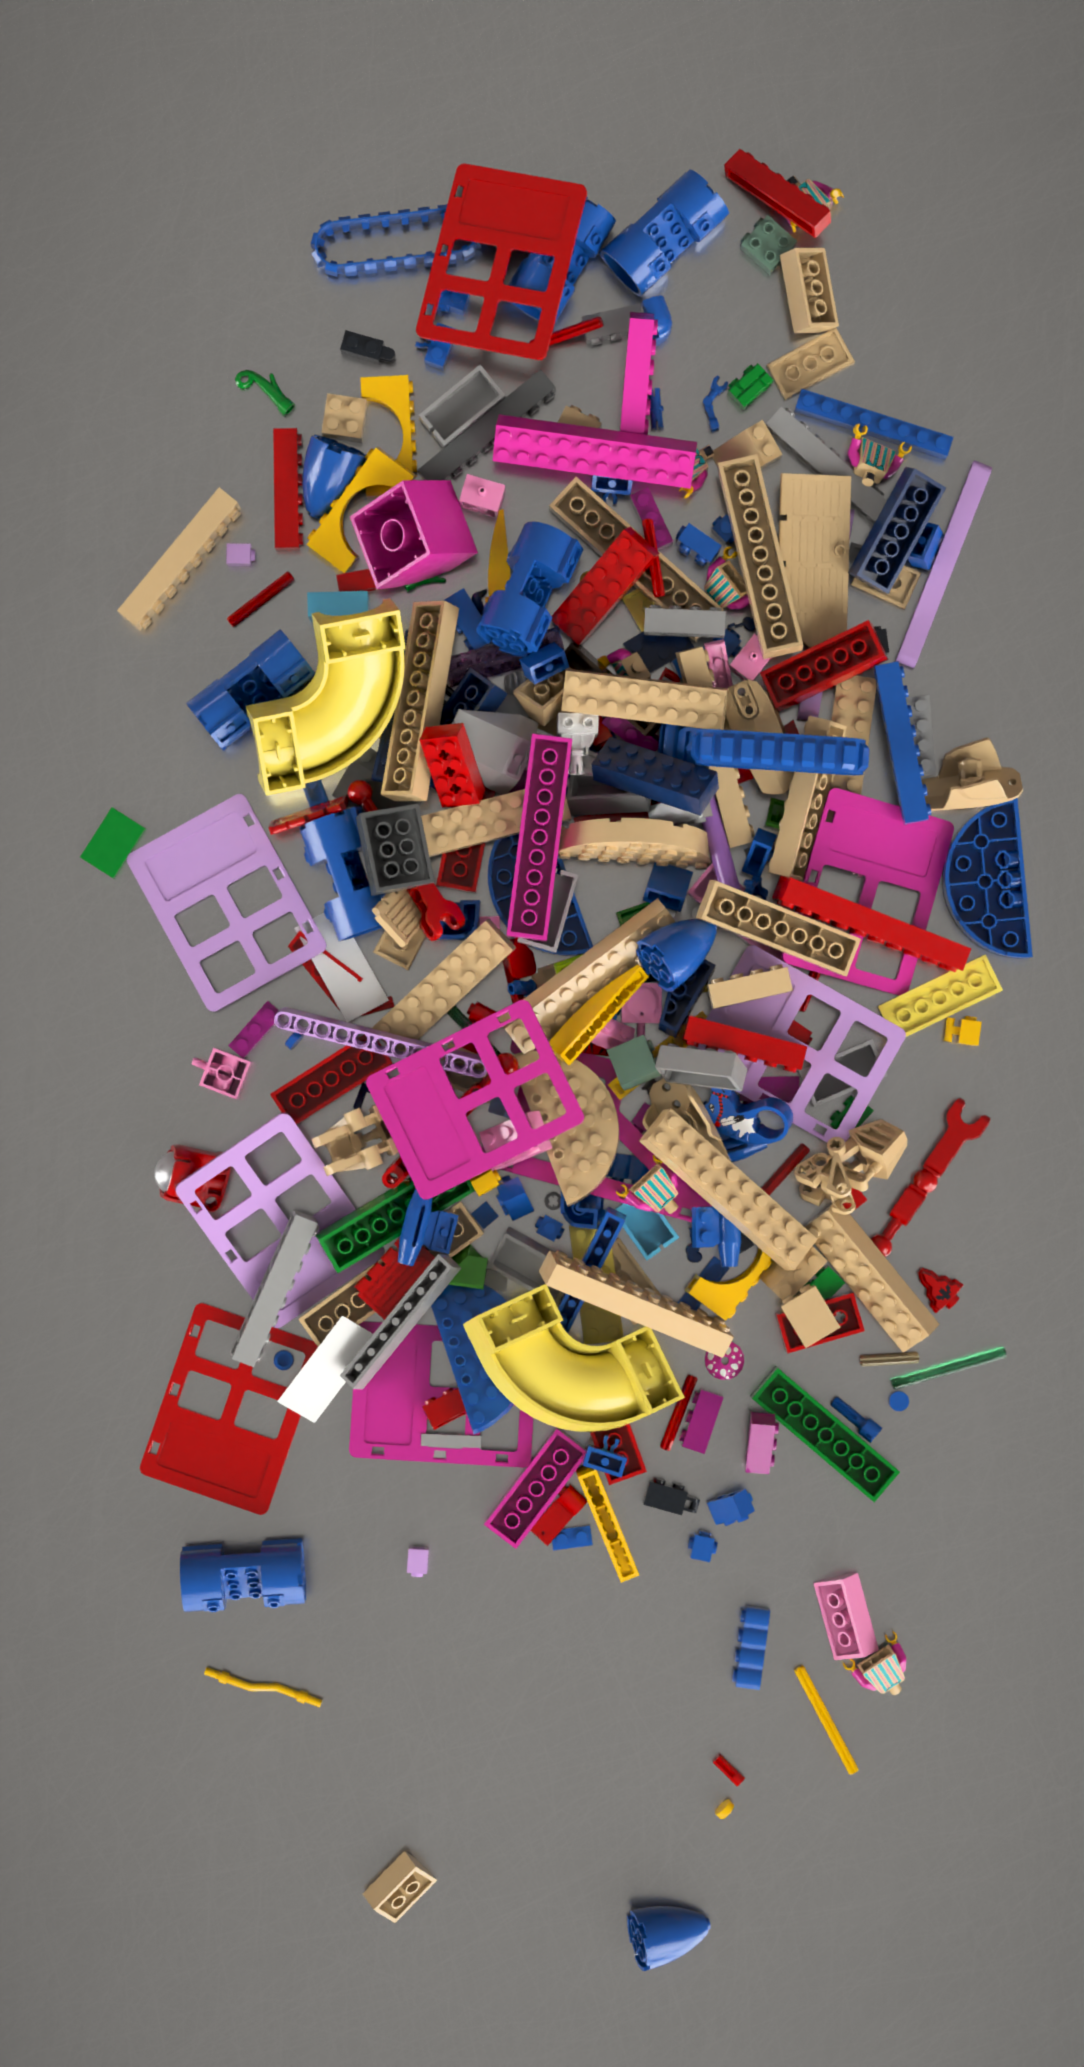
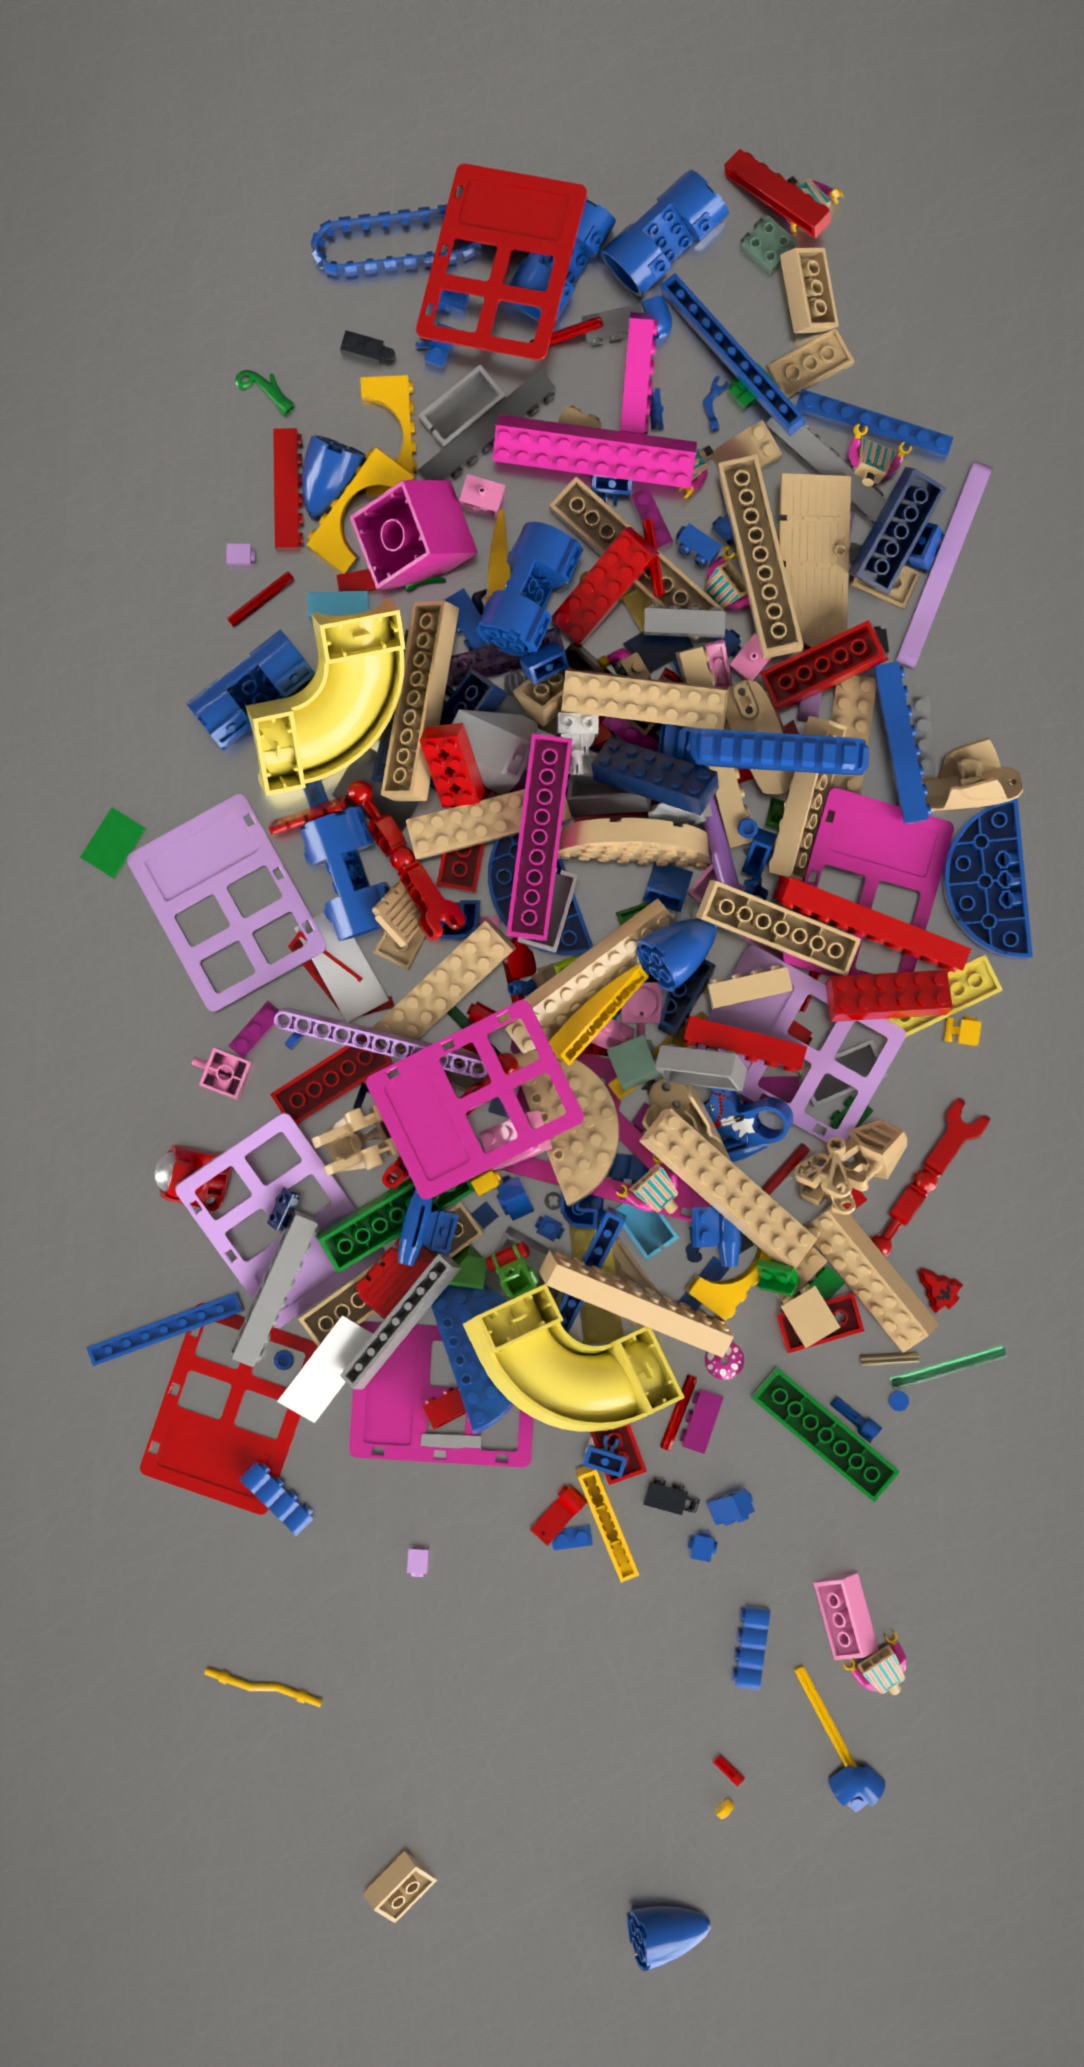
tan brick [117,487,241,631] -> none
blue cylinder [180,1538,306,1612] -> none
tan brick [321,393,368,443] -> none
dark grey slope [356,803,435,896] -> none
dark pink brick [484,1427,587,1549] -> none
dark blue piece [727,616,756,631] -> none
brick [745,1412,779,1474] -> none
none -> blue plate [86,1292,243,1366]
none -> blue brick [239,1461,313,1536]
none -> dark blue hinge [267,1187,300,1231]
none -> bright green piece [486,1241,538,1299]
none -> blue brick [660,273,805,436]
none -> blue tile [738,818,758,838]
none -> green bracket [756,1259,800,1296]
none -> red brick [825,970,953,1022]
none -> blue brick [829,1765,885,1812]

